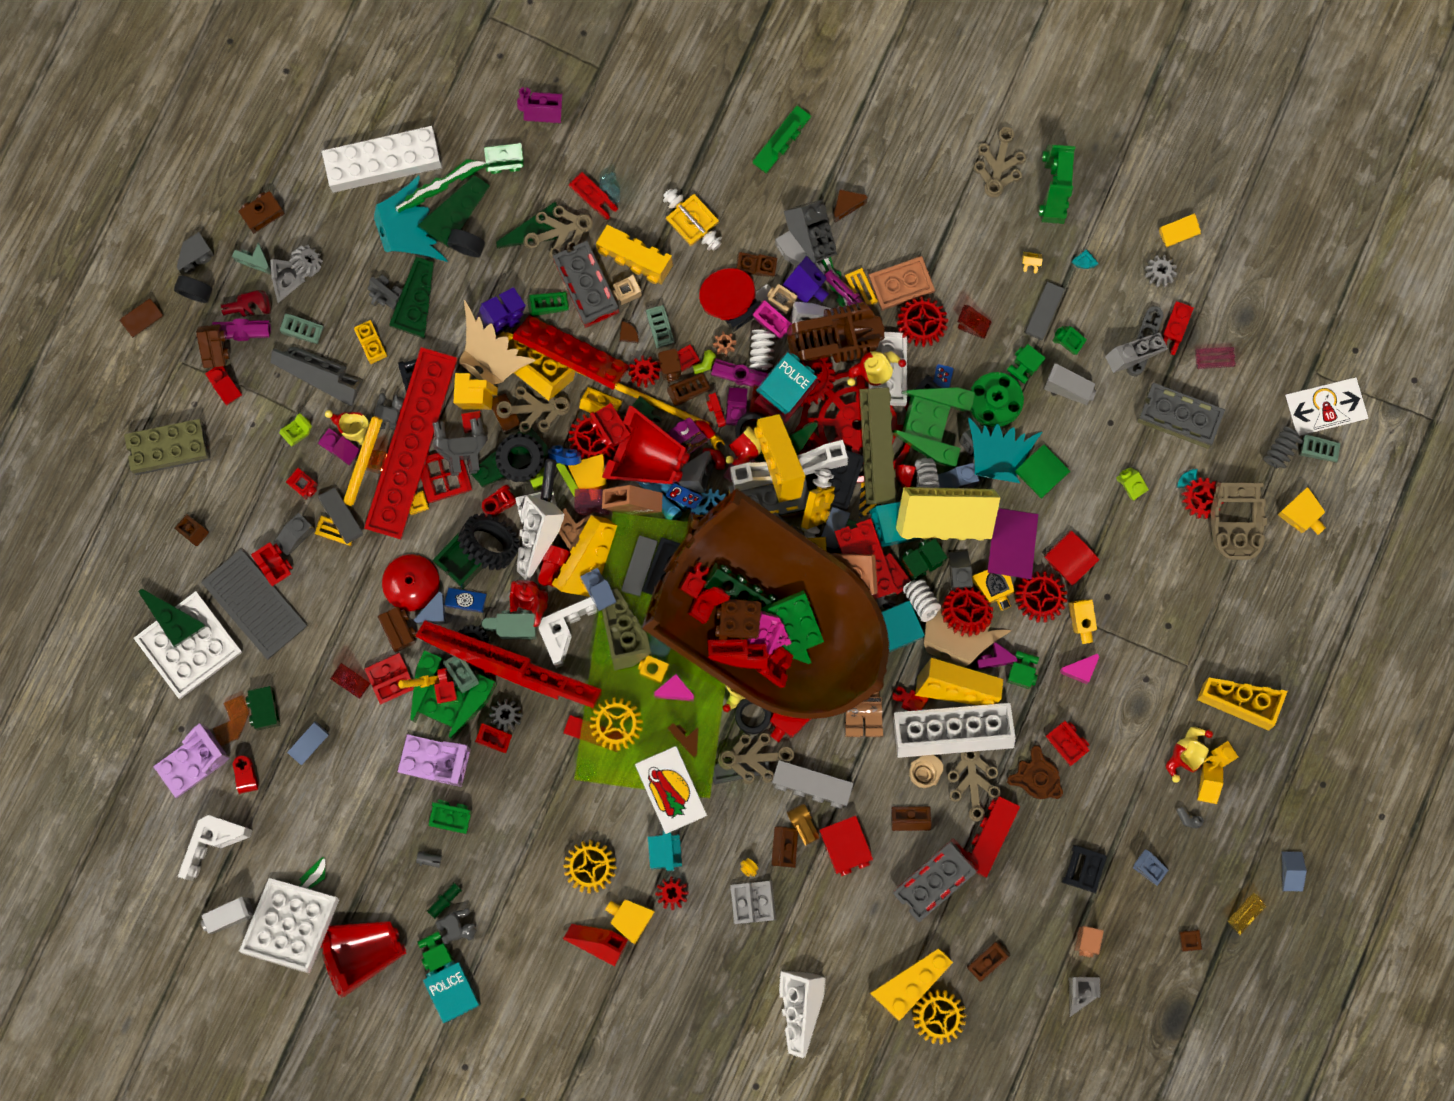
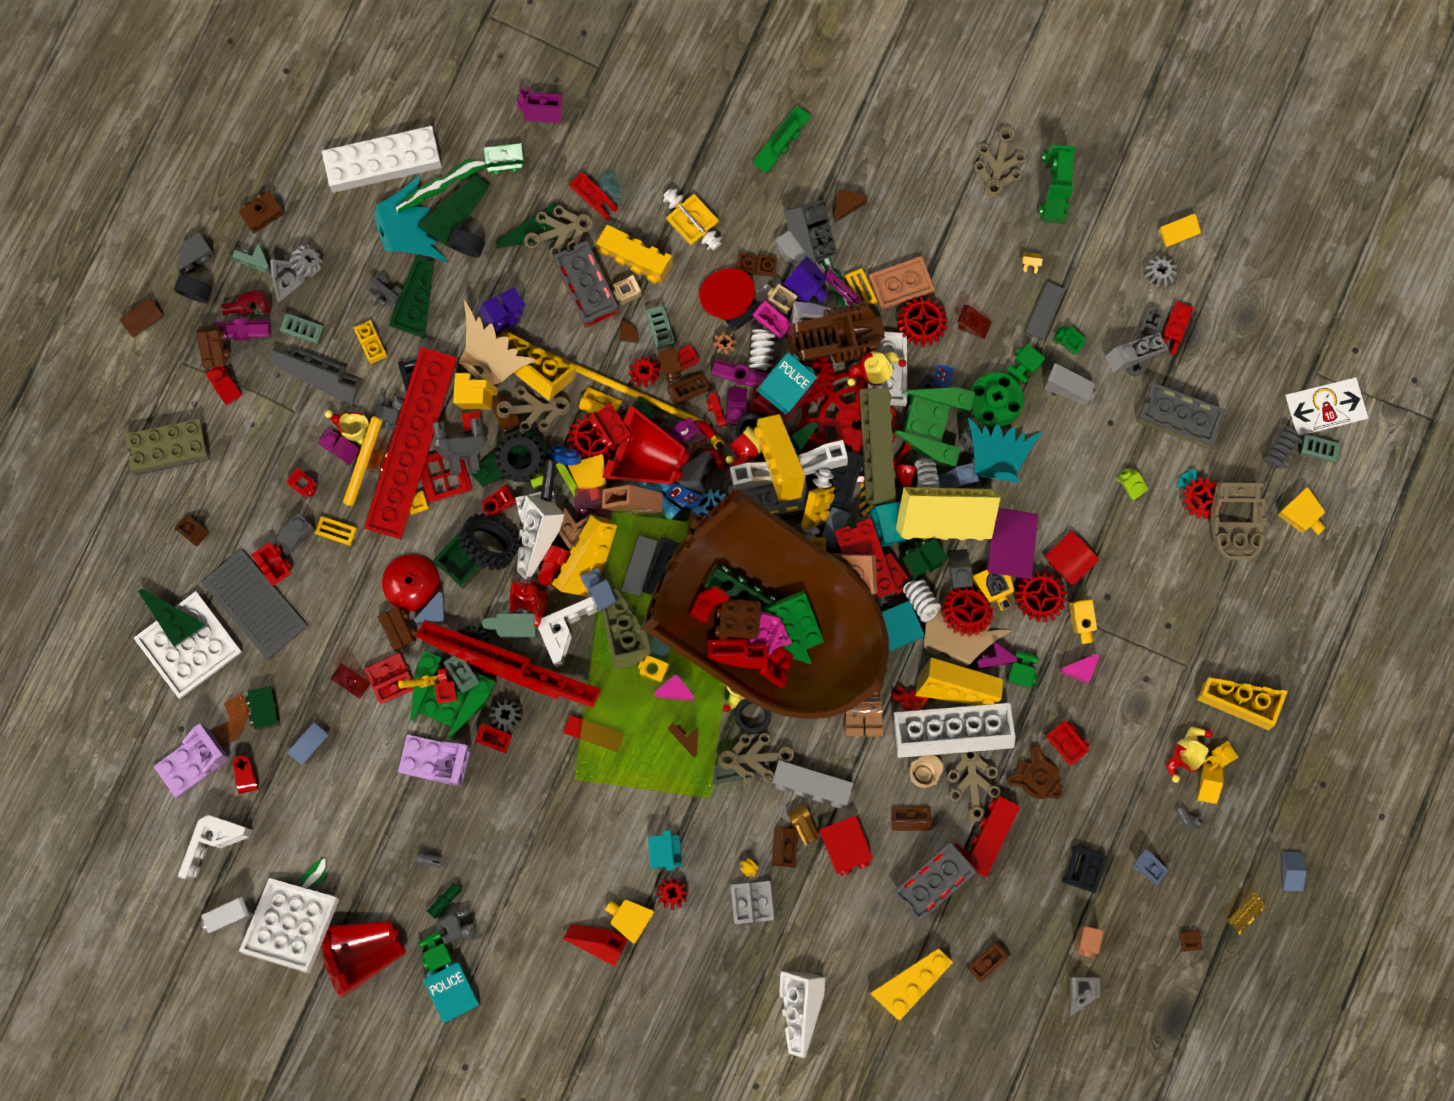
lime bracket [279,413,312,447] -> none
dark grey tile [318,488,363,544] -> none
green bracket [428,800,472,834] -> none
blue slope [444,588,487,613] -> none
red plate [512,315,629,390] -> none
green slope [527,292,569,316] -> none
yellow gear [563,840,617,894] -> none
yellow gear [590,697,643,751] -> none
sticker [635,746,707,834] -> none
red plate [678,562,709,599] -> none
lime arm [692,350,716,374] -> none
red torso [770,713,811,743] -> none
yellow gear [913,990,966,1044] -> none
green slope [1015,445,1071,499] -> none
teal tile [1071,249,1099,269] -> none
clear pink tile [1195,347,1236,369] -> none

